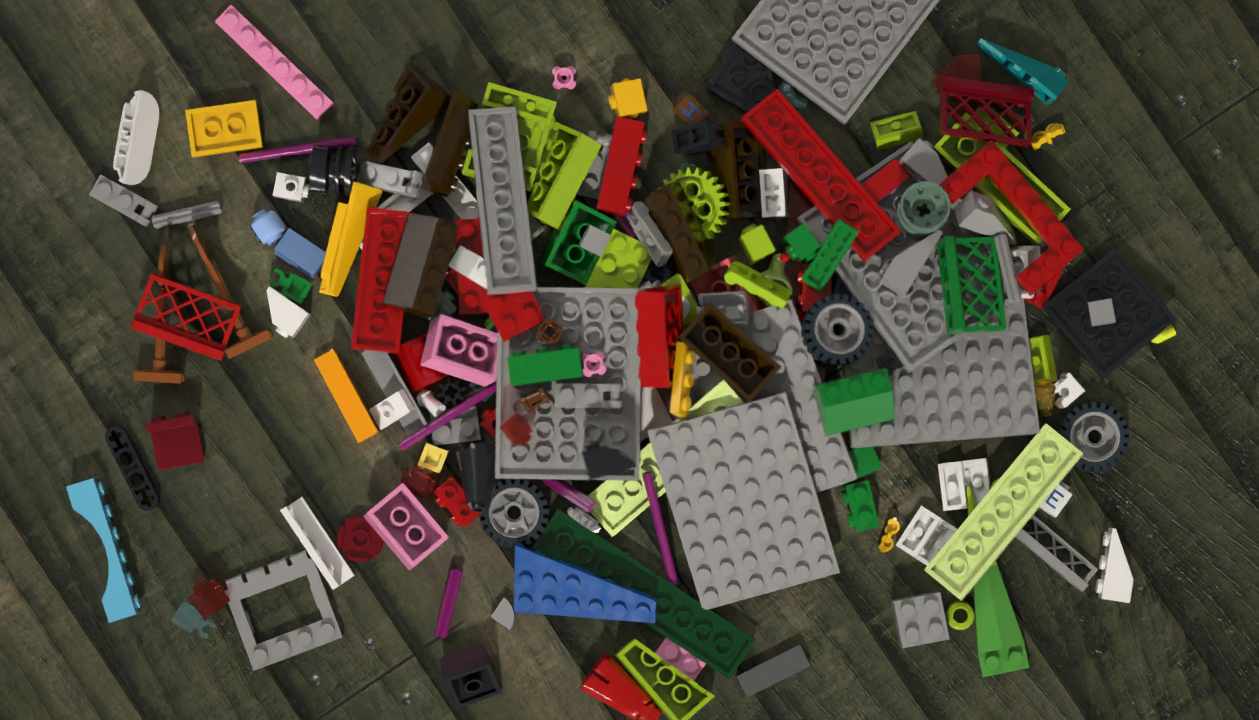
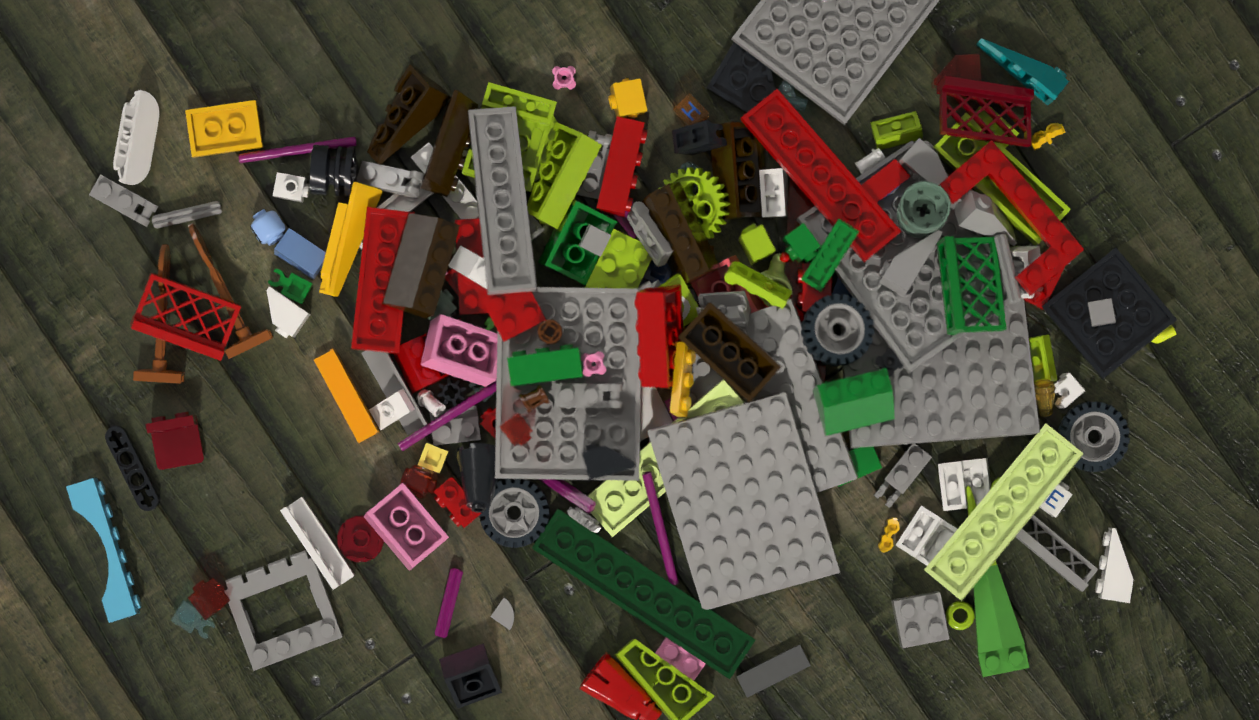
bright pink plate [215,5,334,120] -> none
blue wing [514,542,657,623] -> none
green brick [841,480,880,532] -> none
none -> white pin [855,148,885,174]
none -> light grey hinge [874,443,932,508]

